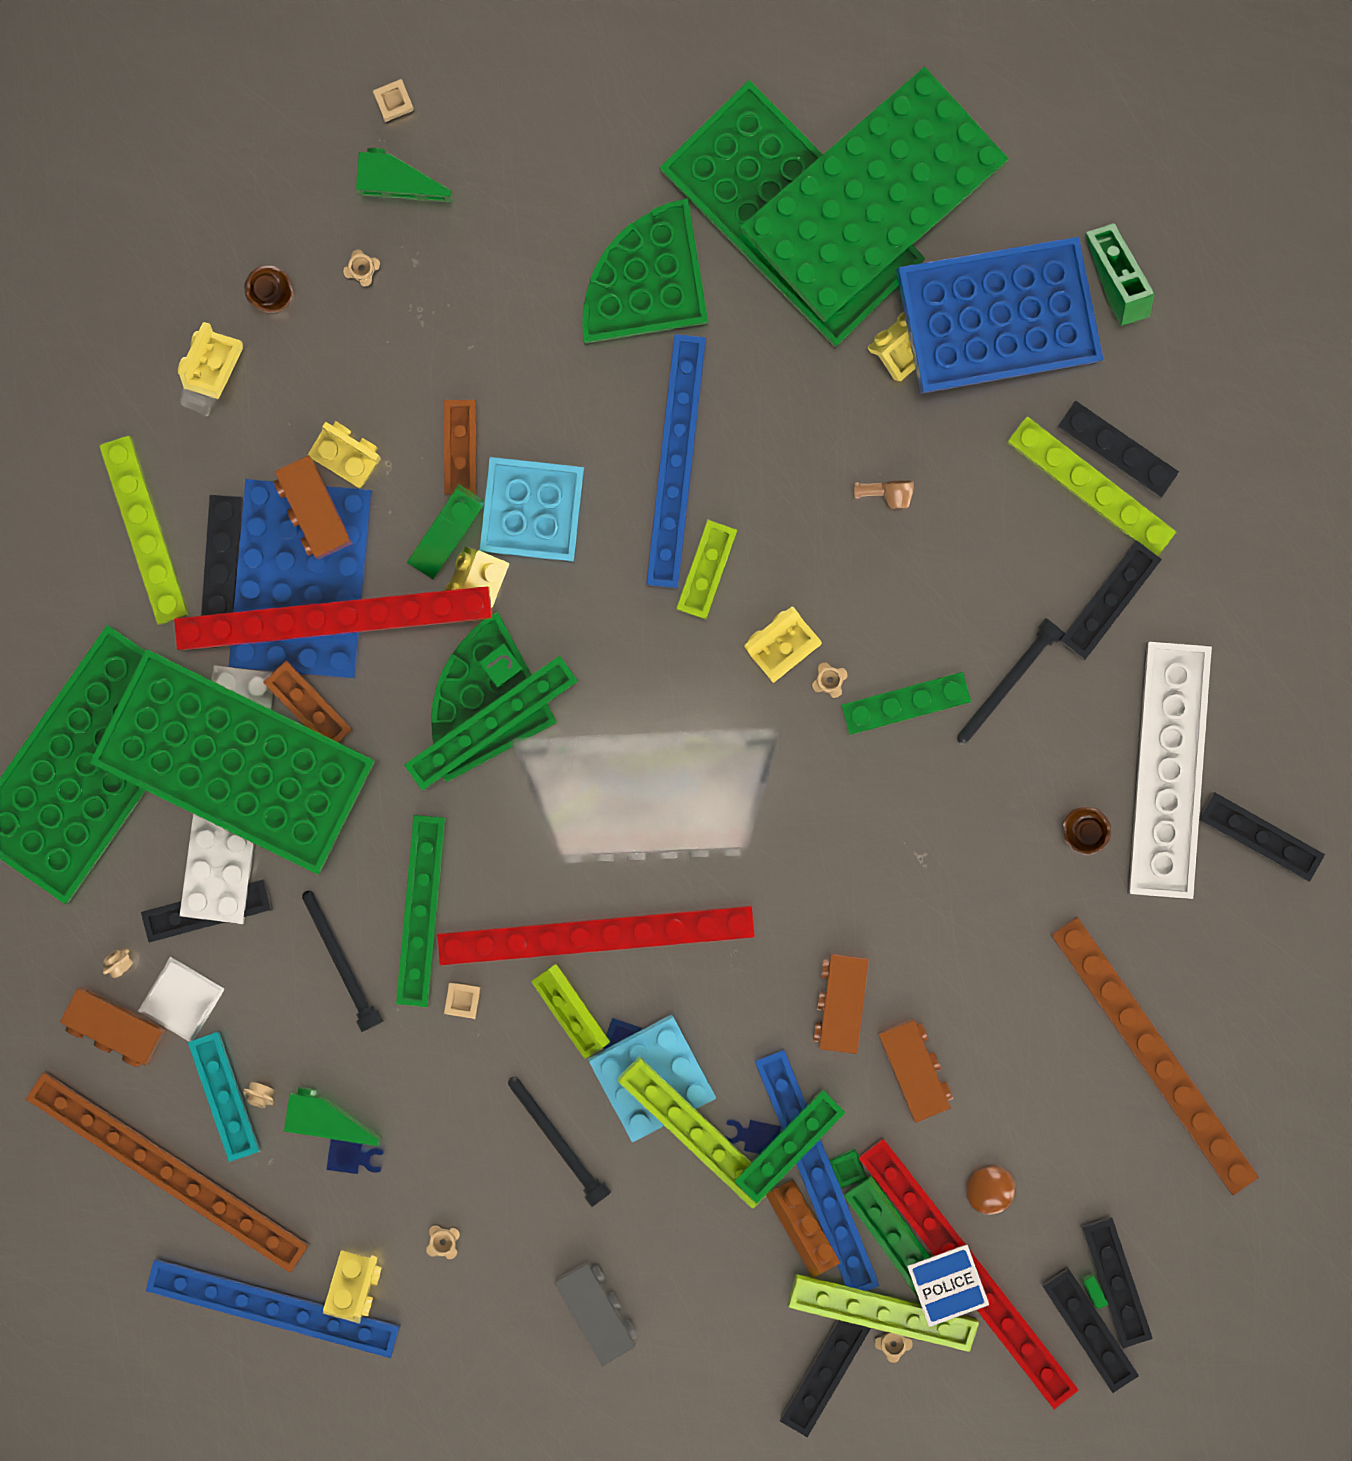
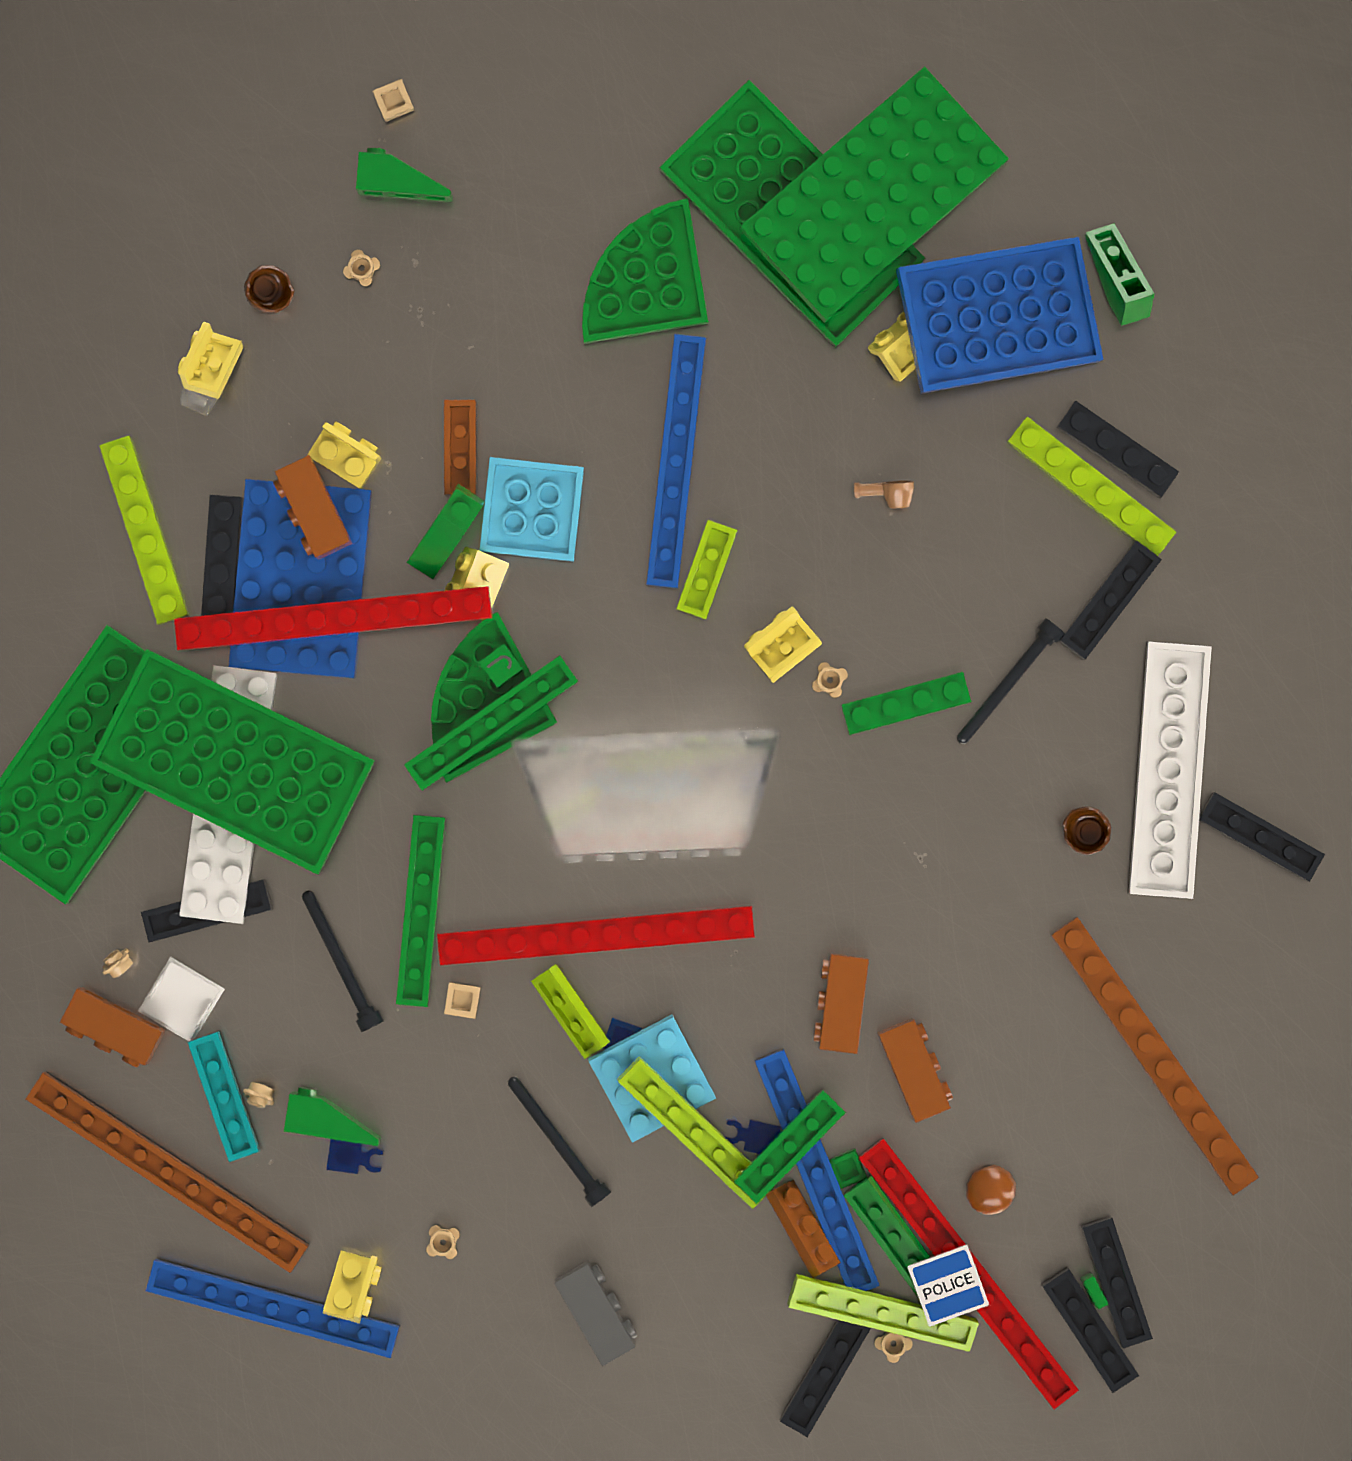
dark orange plate [263,660,352,742] -> none

